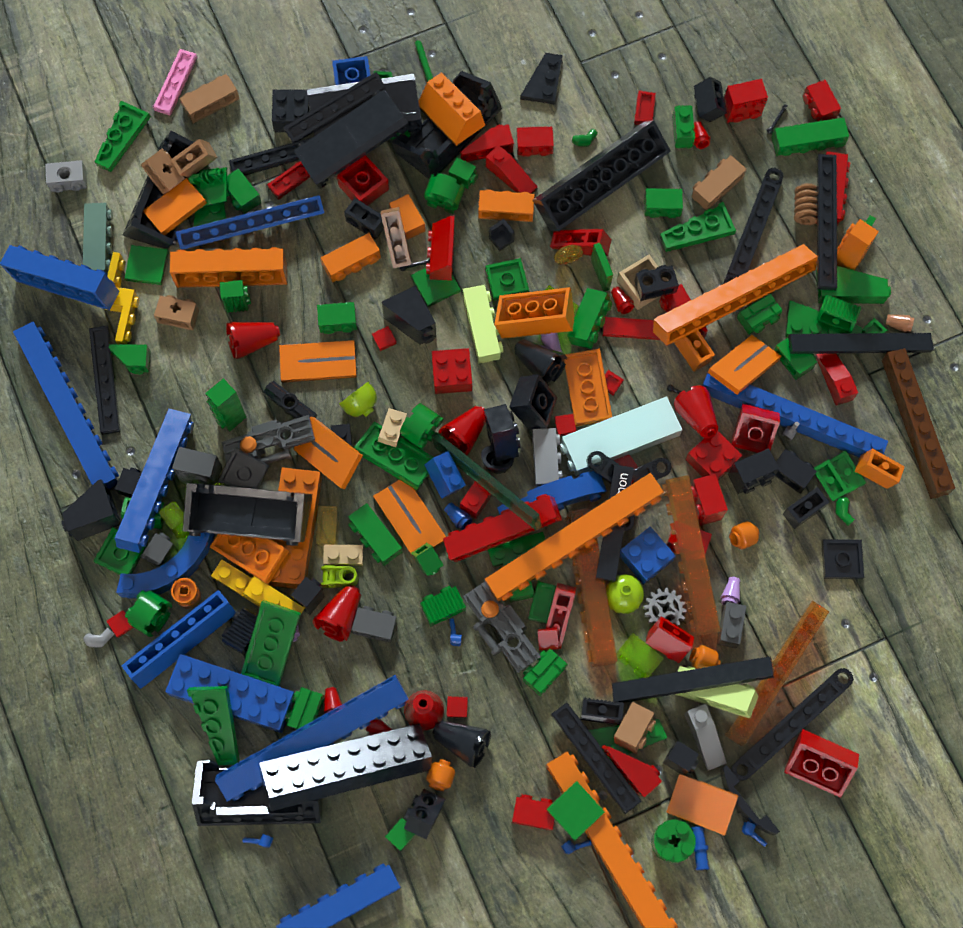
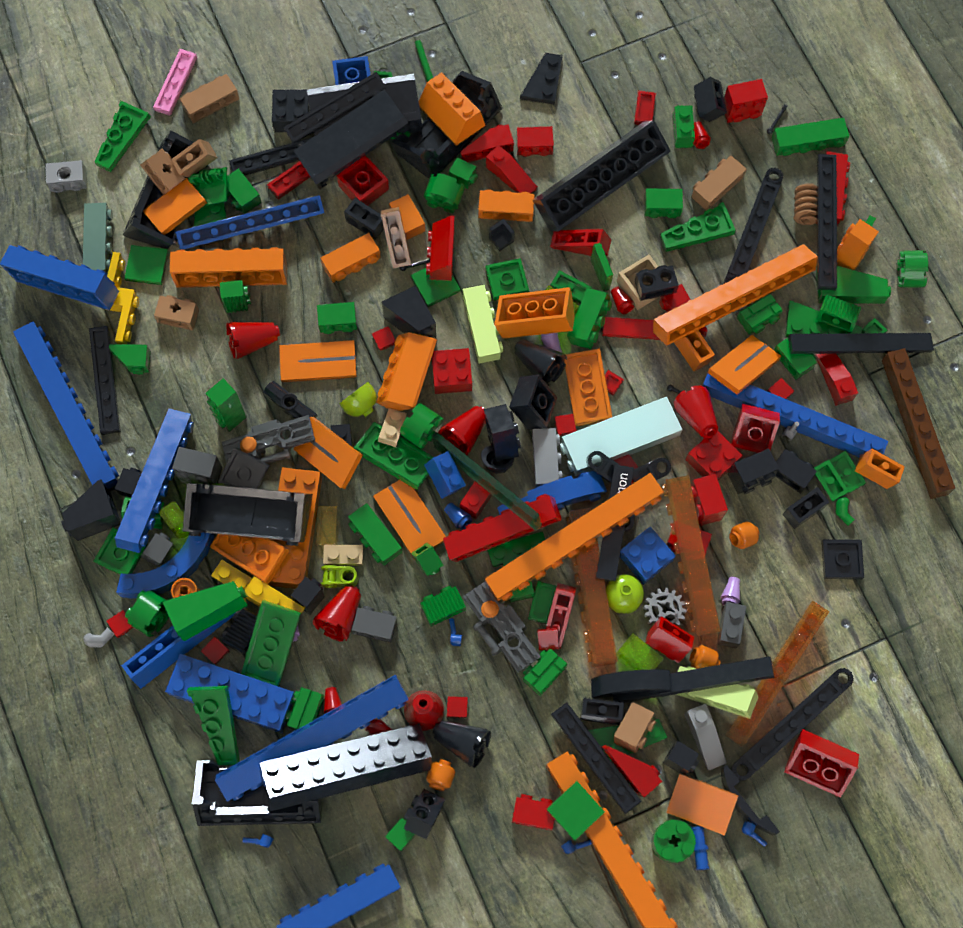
clear yellow gear [554,245,583,265] -> none
green arm [572,129,598,147] -> none
red brick [803,80,841,122] -> none
nougat cone [885,314,914,333] -> none
none -> green slope [163,581,248,641]
none -> red tile [201,637,229,665]
none -> orange slope [376,332,437,411]
none -> green plate [550,270,591,304]
none -> black slope [591,669,671,699]
none -> red tile [767,378,794,399]
none -> green brick [896,250,928,288]

